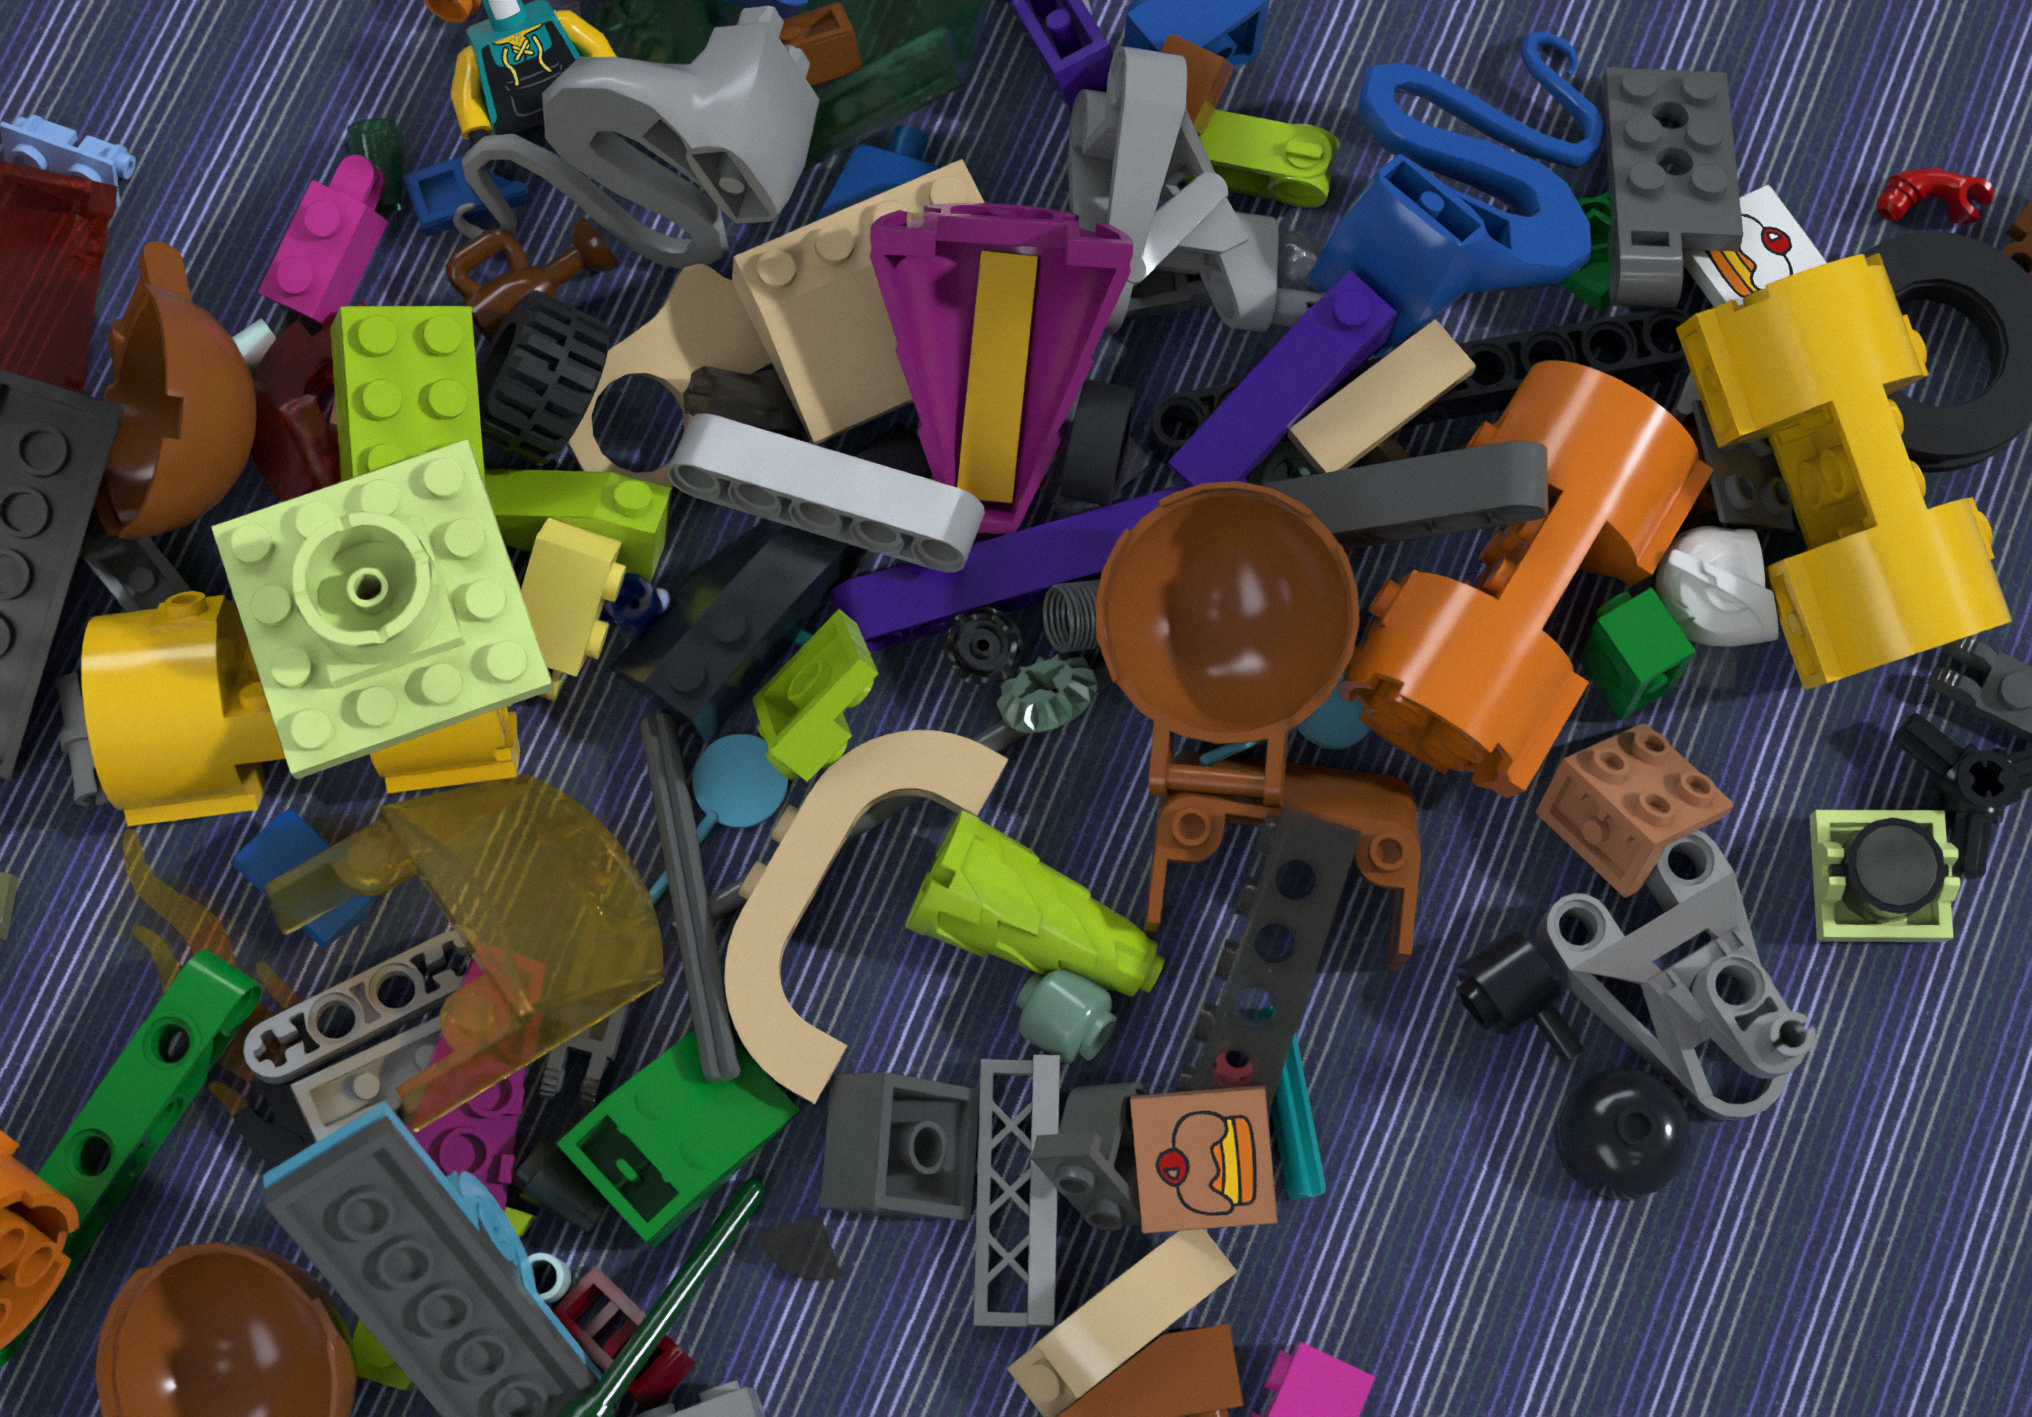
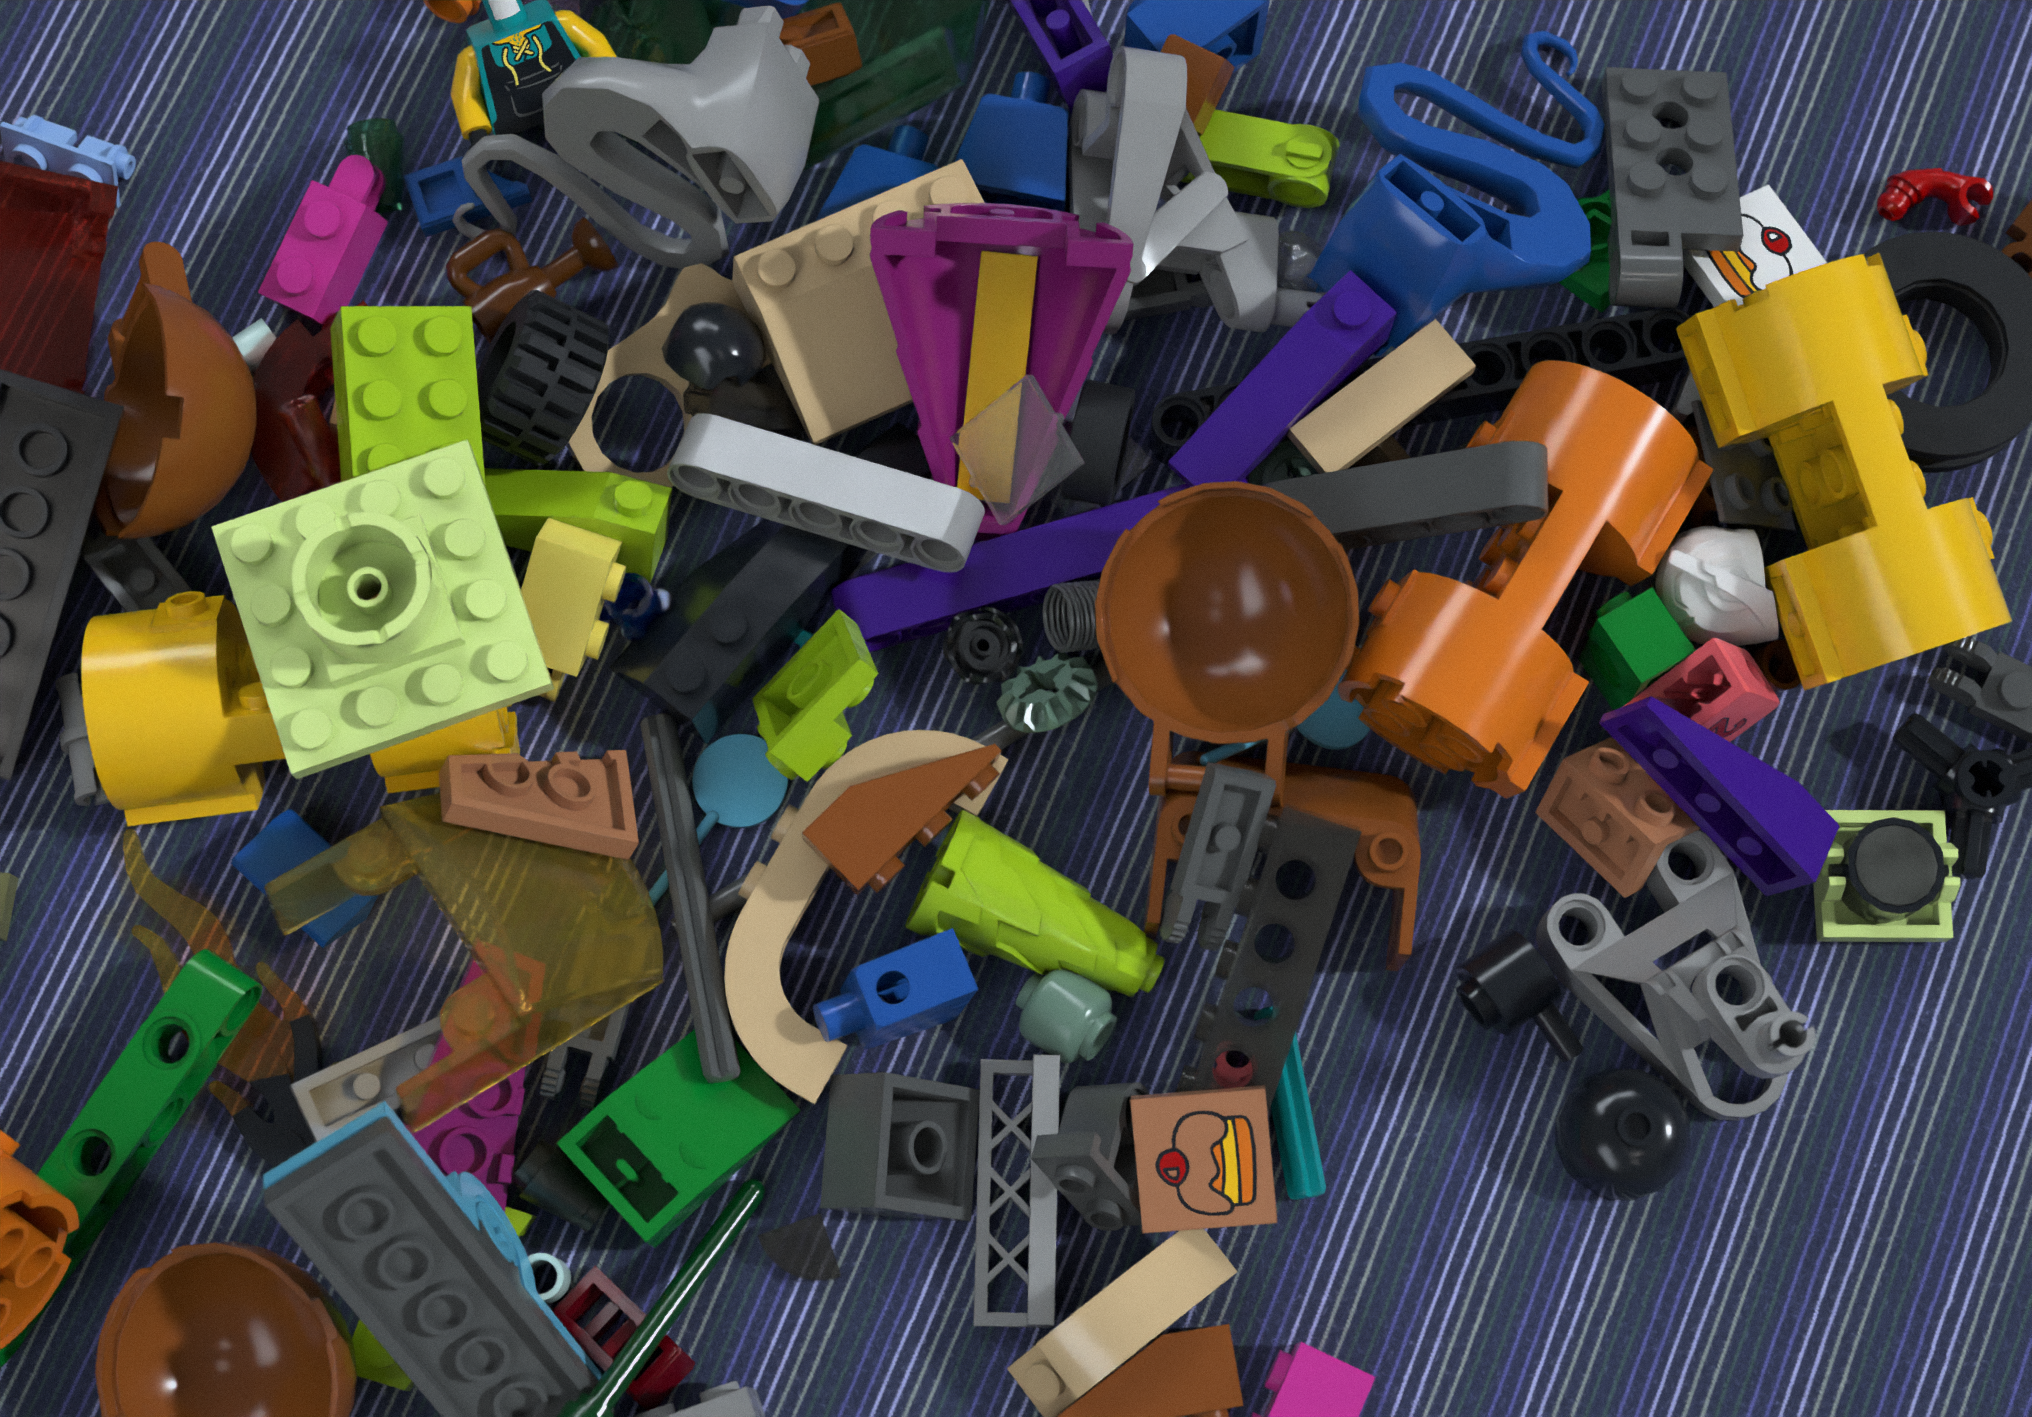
light grey beam [243,930,479,1084] -> none
none -> nougat wing [439,750,639,860]
none -> black hair [662,302,766,390]
none -> dark orange slope [802,744,1002,896]
none -> blue torso [813,928,978,1049]
none -> clear piece [949,375,1085,525]
none -> blue torso [954,72,1068,212]
none -> dark grey hinge [1159,762,1276,951]
none -> dark purple slope [1599,696,1840,897]
none -> coral torso [1623,638,1780,742]
none -> reddish brown hinge [1751,640,1801,693]

